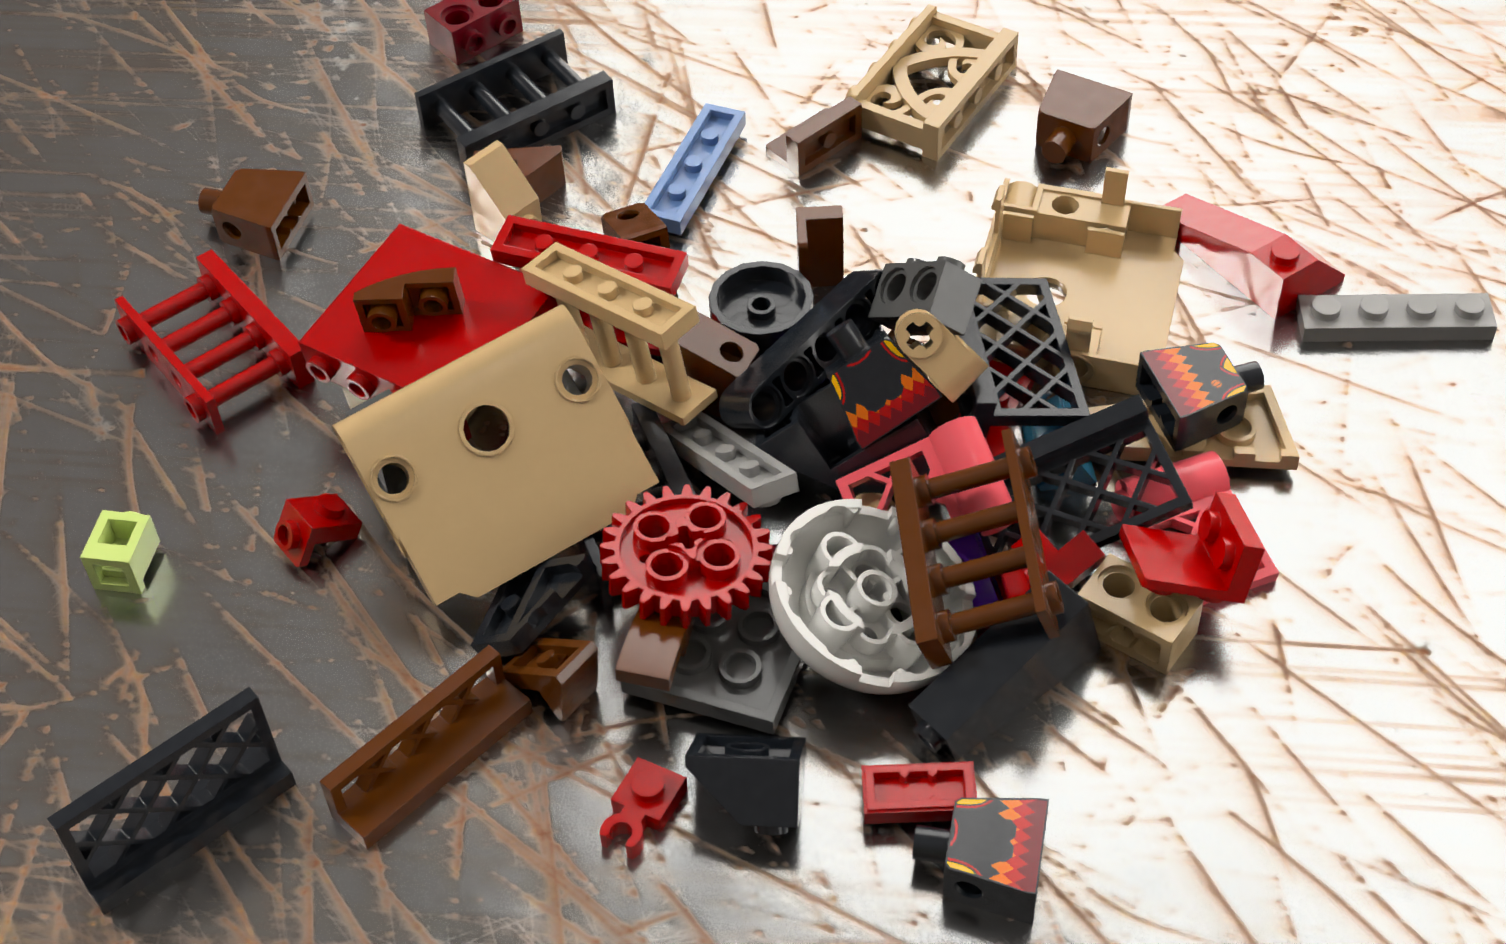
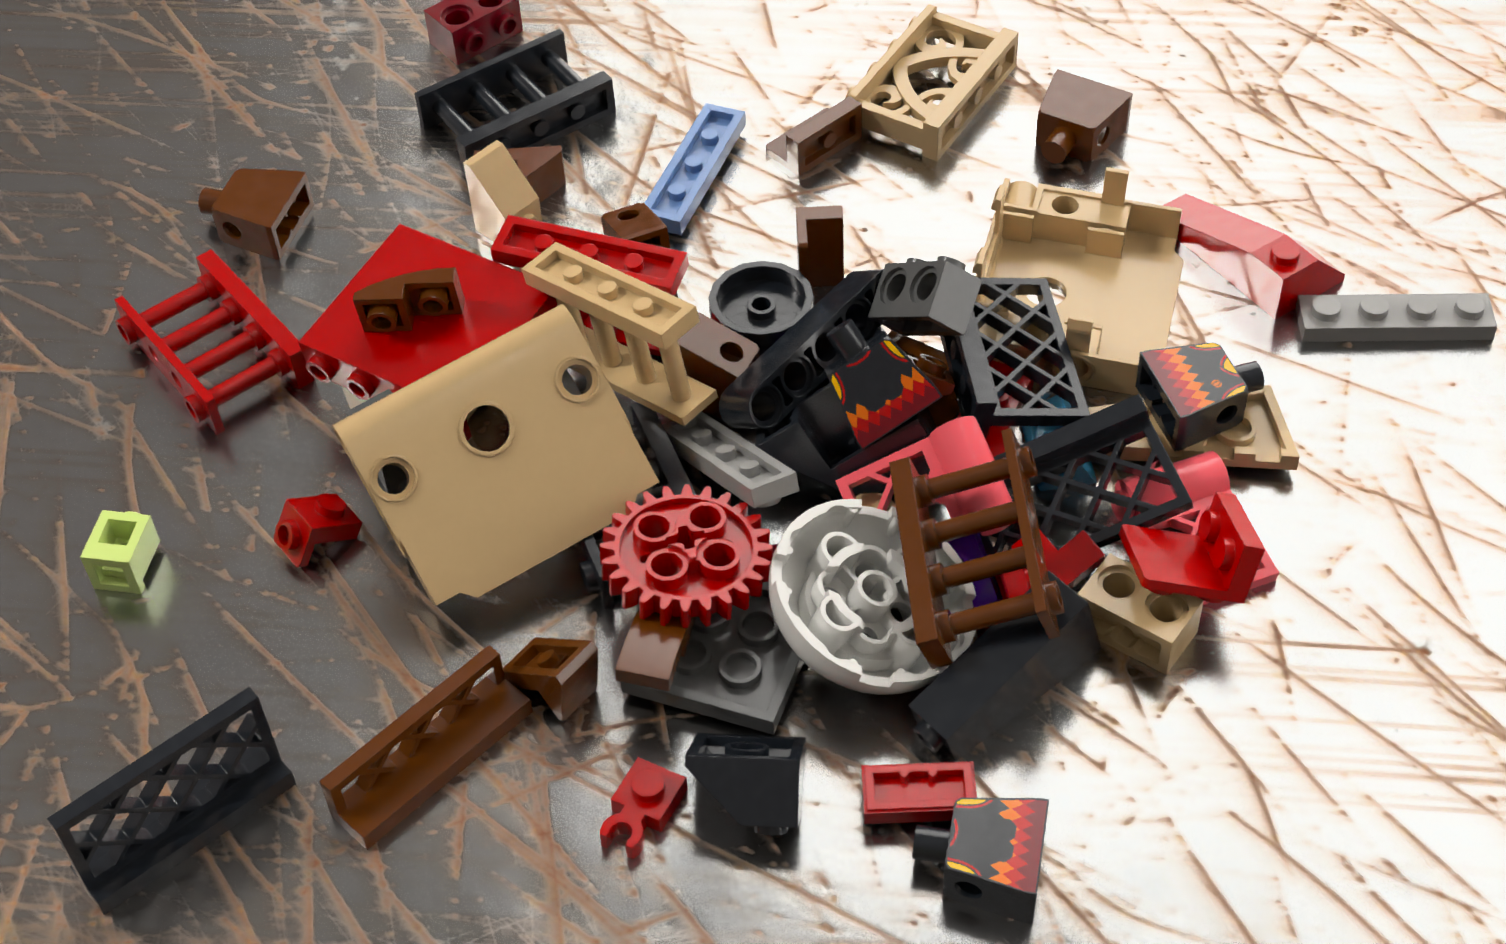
black wing [470,553,597,656] -> none
tan piece [894,309,989,403] -> none

